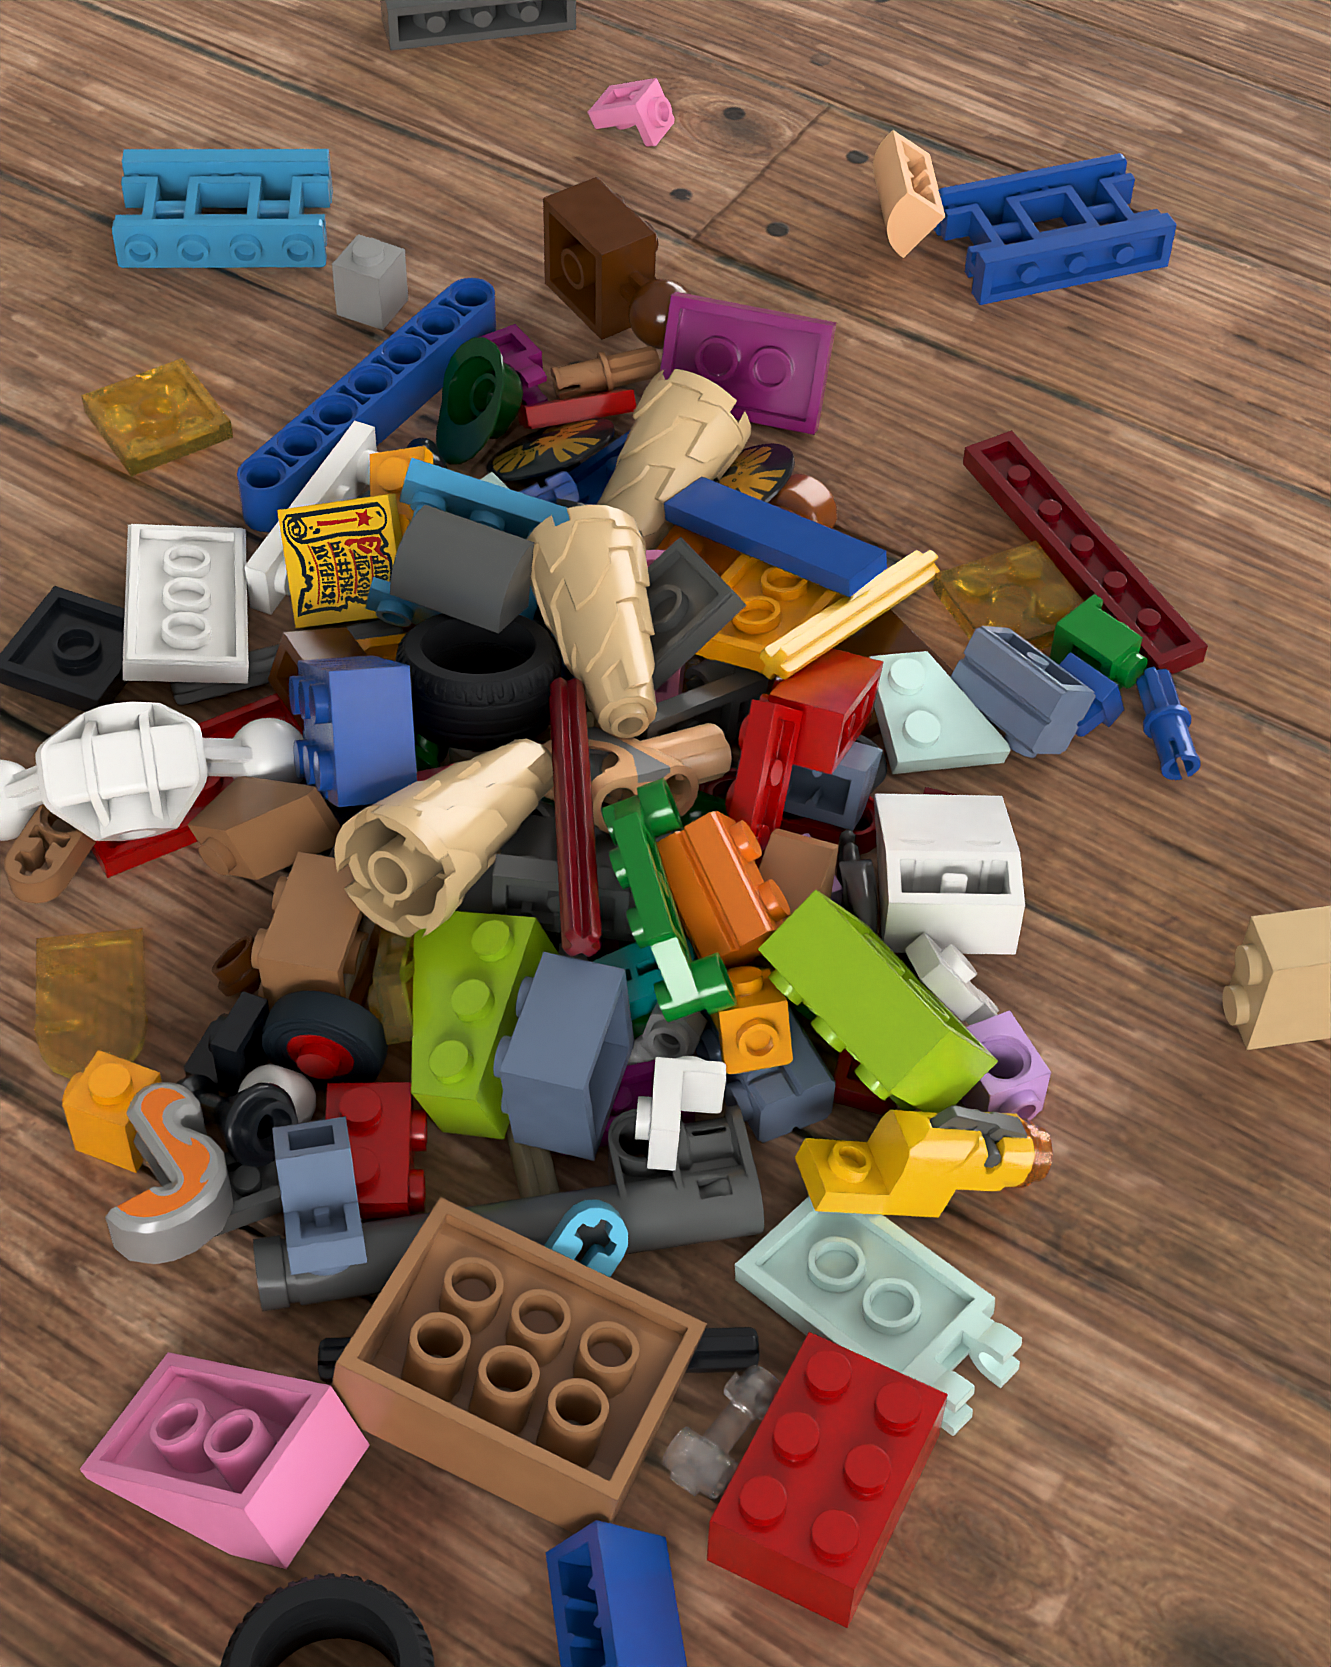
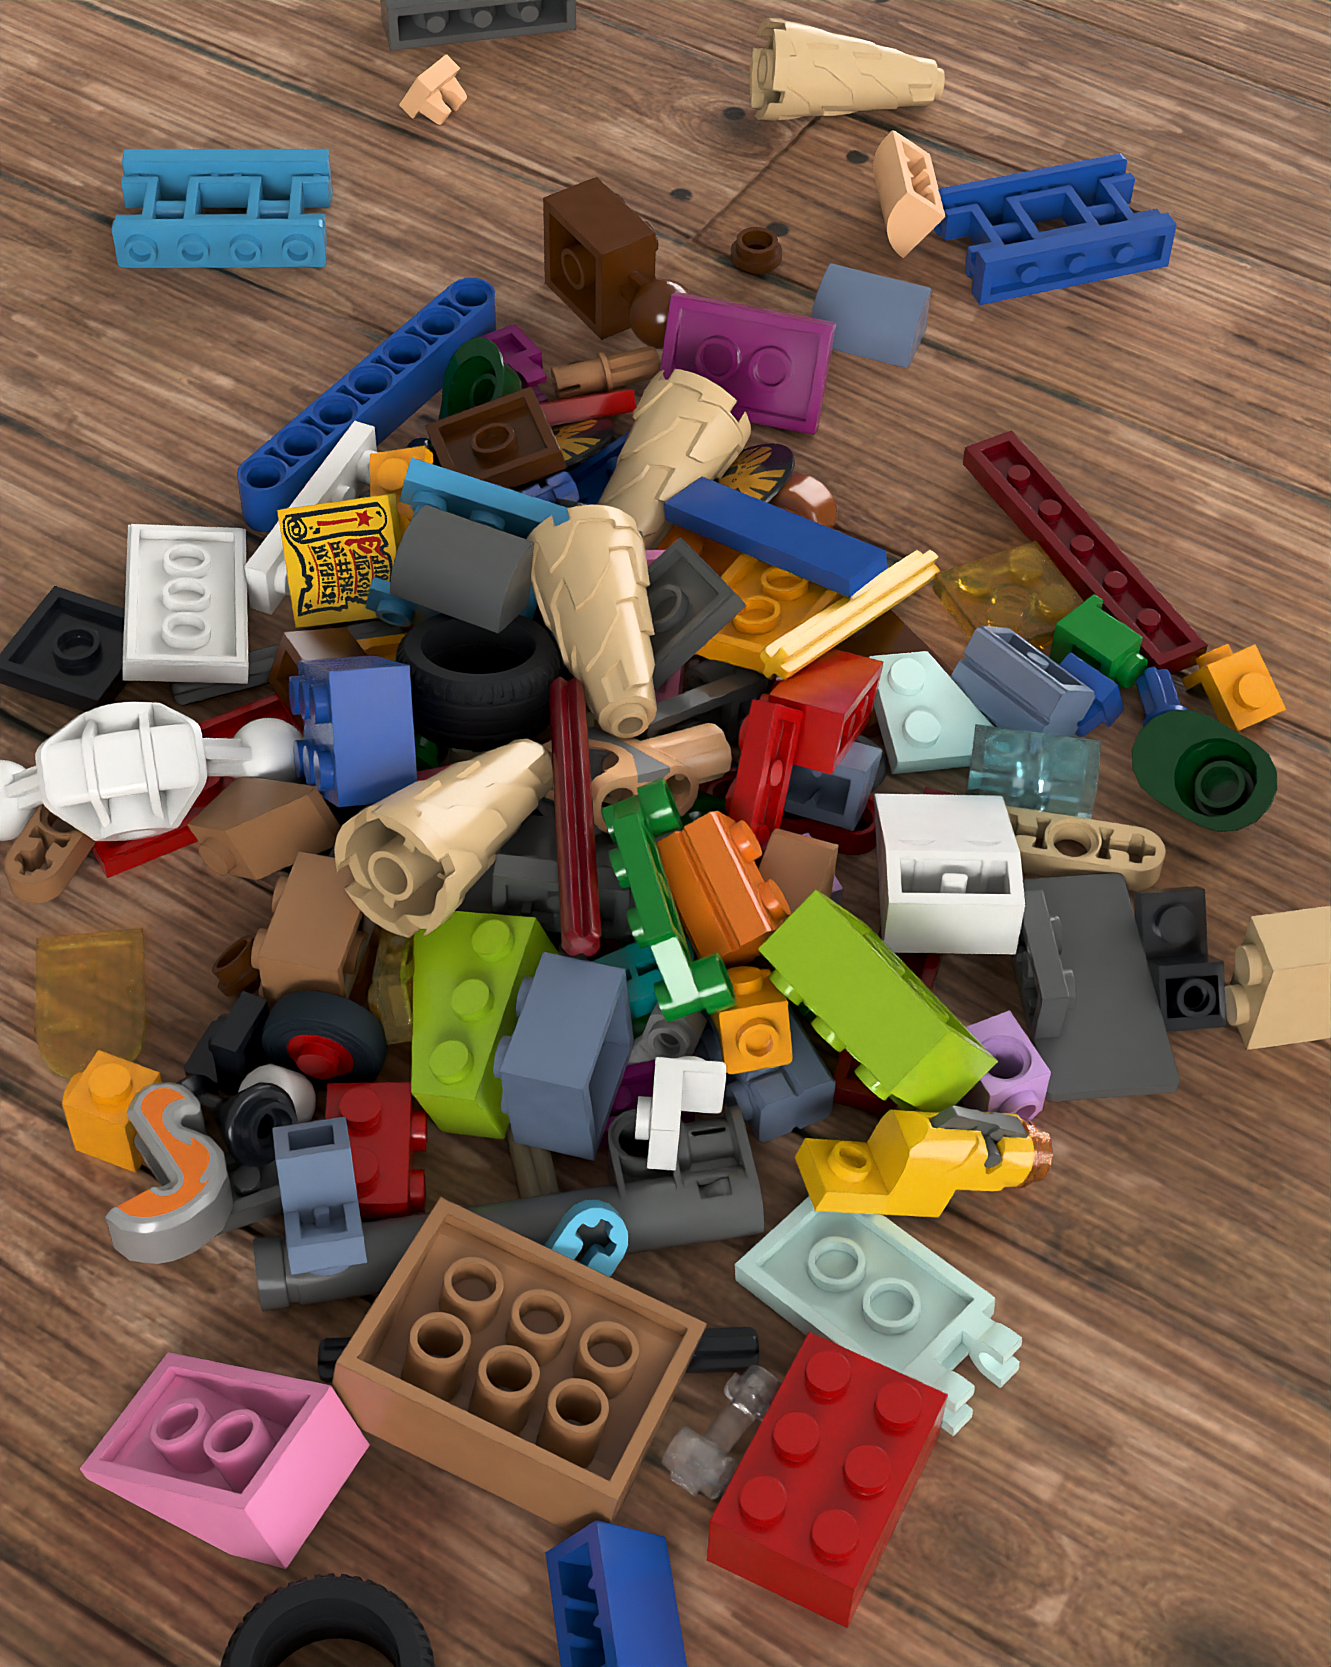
clear yellow plate [81,358,233,477] -> none
light grey brick [332,234,408,330] -> none
bright pink bracket [588,78,675,147] -> none
dark grey piece [837,829,878,934] -> none
white plate [904,932,999,1026] -> none
none -> light nougat tile [399,54,467,125]
none -> reddish brown plate [425,387,567,489]
none -> reddish brown plate [731,227,782,275]
none -> tan cone [750,18,945,121]
none -> sand blue brick [811,263,931,369]
none -> clear light blue brick [965,724,1101,819]
none -> tan beam [1006,806,1166,891]
none -> dark grey bracket [1010,873,1180,1102]
none -> dark green piece [1132,710,1278,832]
none -> black slope [1134,886,1227,1032]
none -> light orange bracket [1181,644,1286,732]

